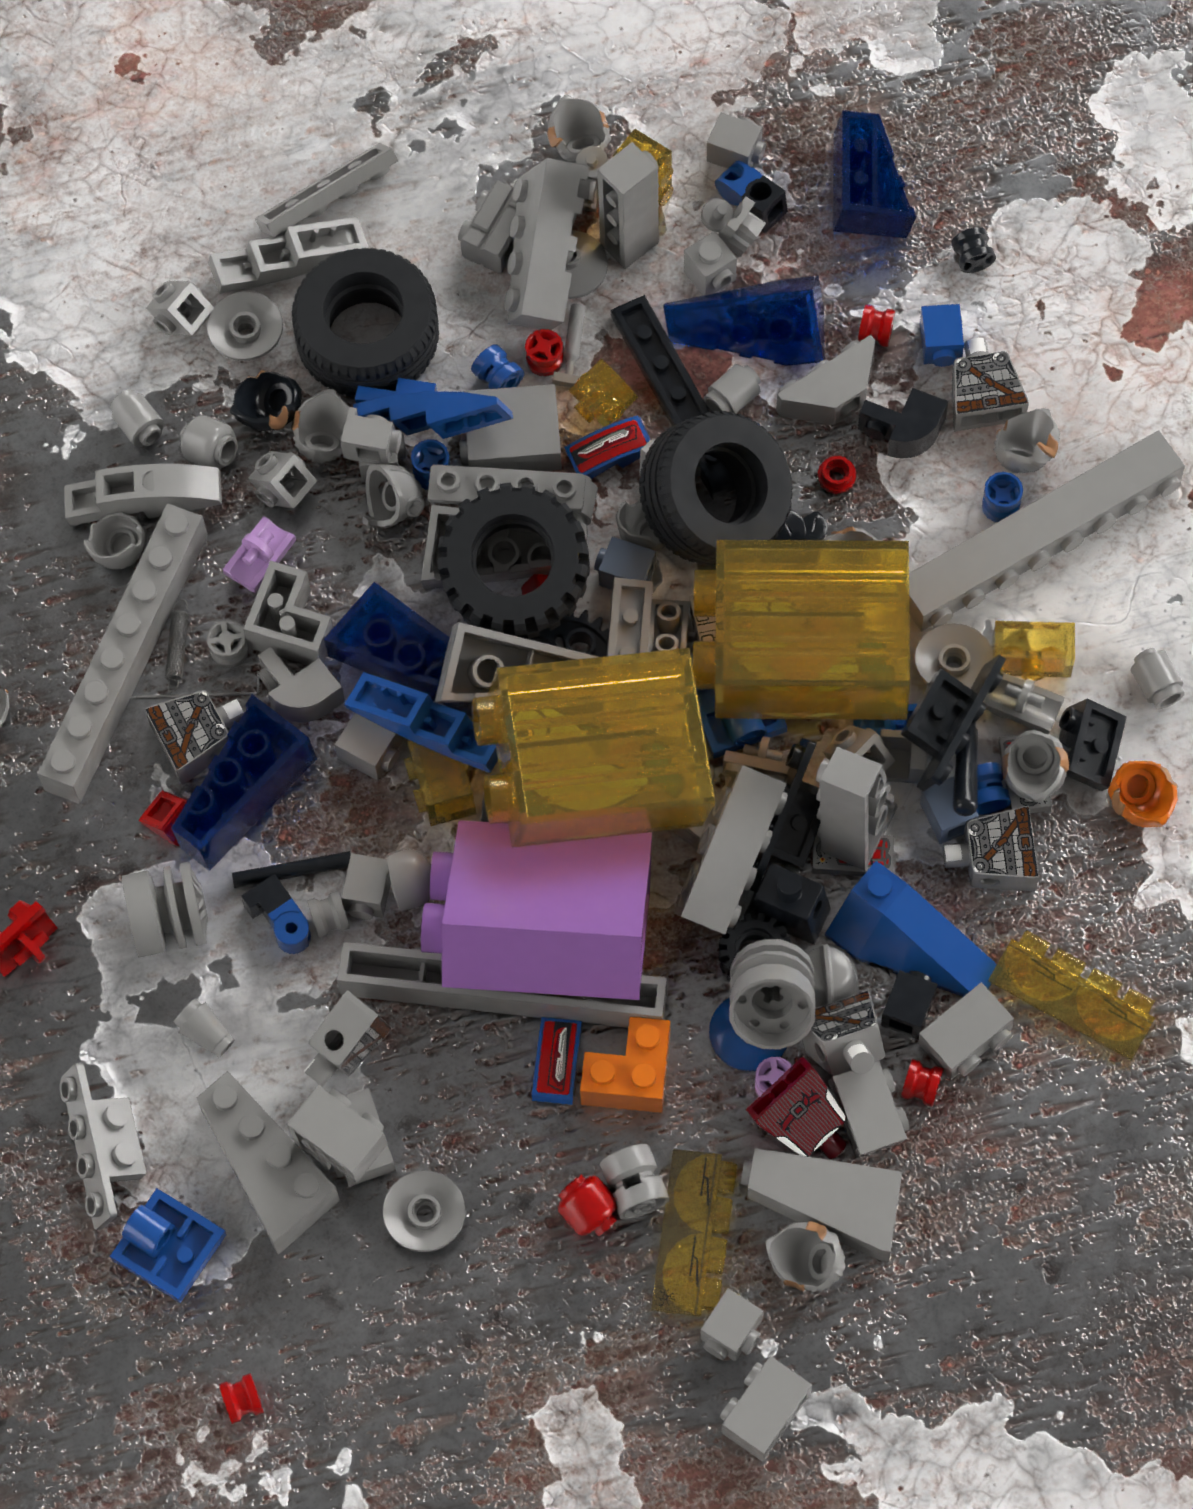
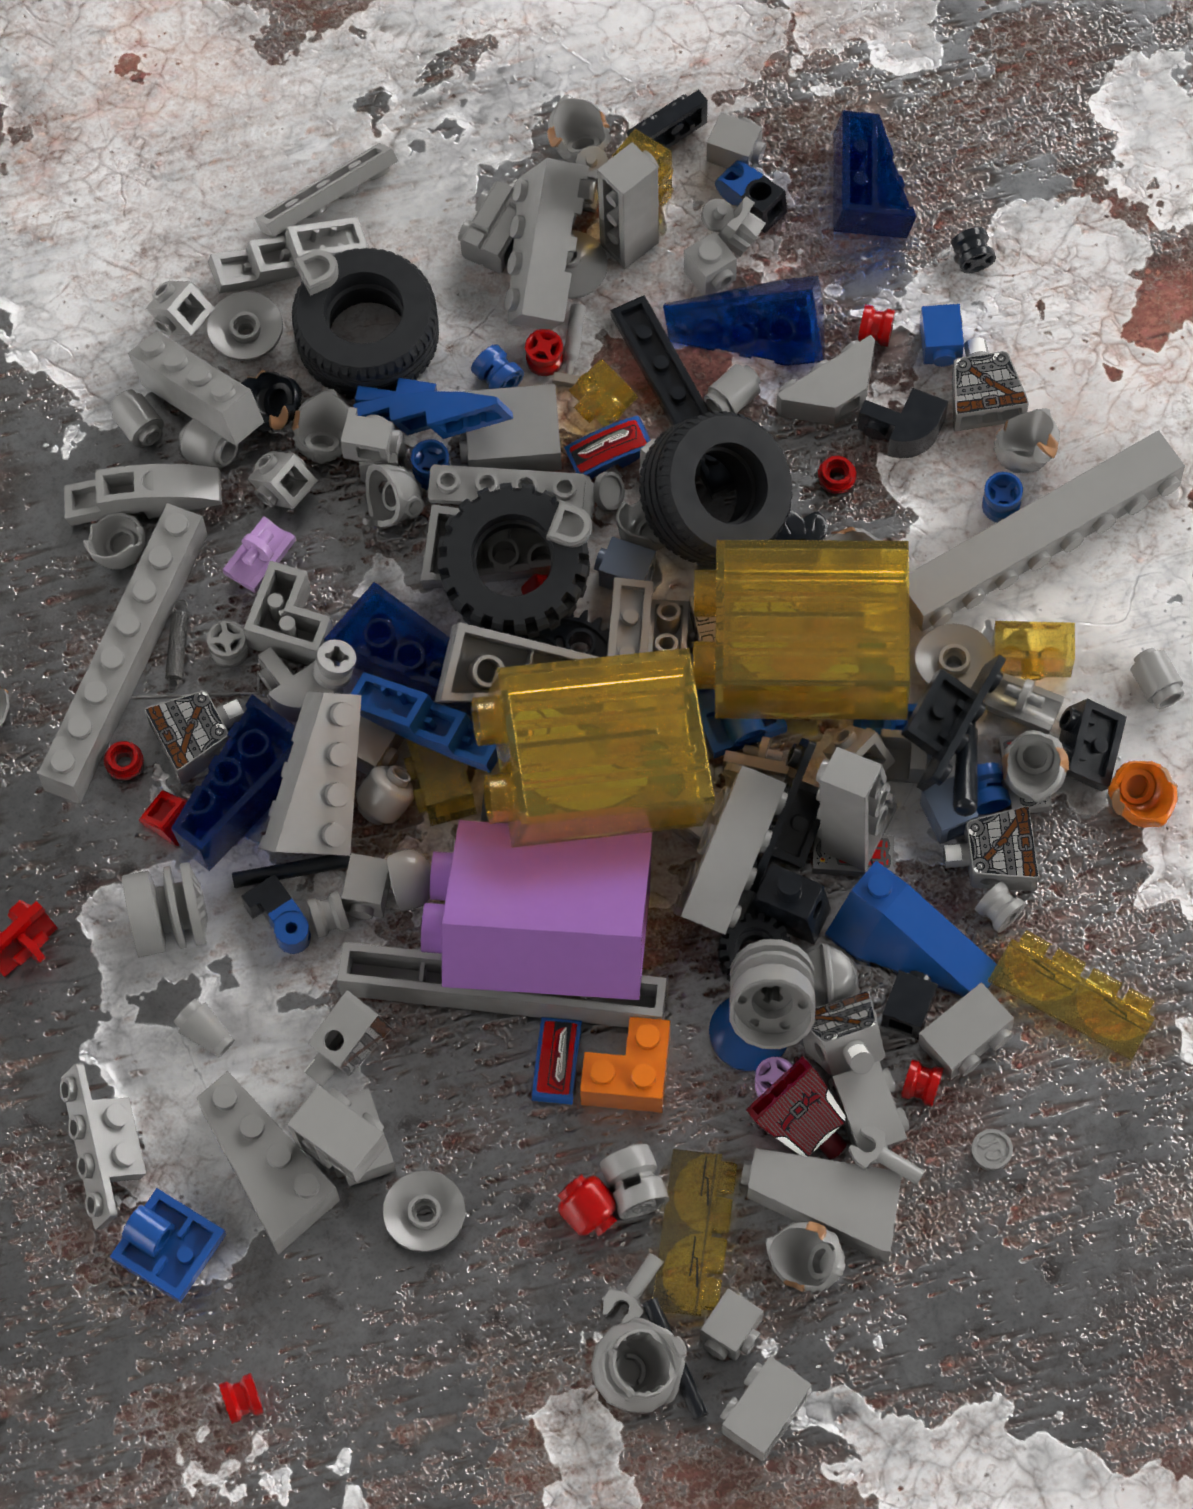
none -> red plate [104,741,144,780]
none -> light grey brick [128,331,264,446]
none -> light grey wedge [258,691,362,856]
none -> light grey tile [293,250,339,296]
none -> light grey wheel [313,640,356,690]
none -> light grey head [356,765,415,825]
none -> light grey tile [546,500,592,548]
none -> light grey helmet [591,1317,687,1413]
none -> light grey piece [593,472,625,511]
none -> light grey bar [603,1253,663,1324]
none -> black bracket [627,89,708,157]
none -> black bar [642,1298,708,1420]
none -> light grey bar [848,1126,925,1185]
none -> light grey piece [971,1129,1013,1171]
none -> light grey wheel [975,882,1026,933]

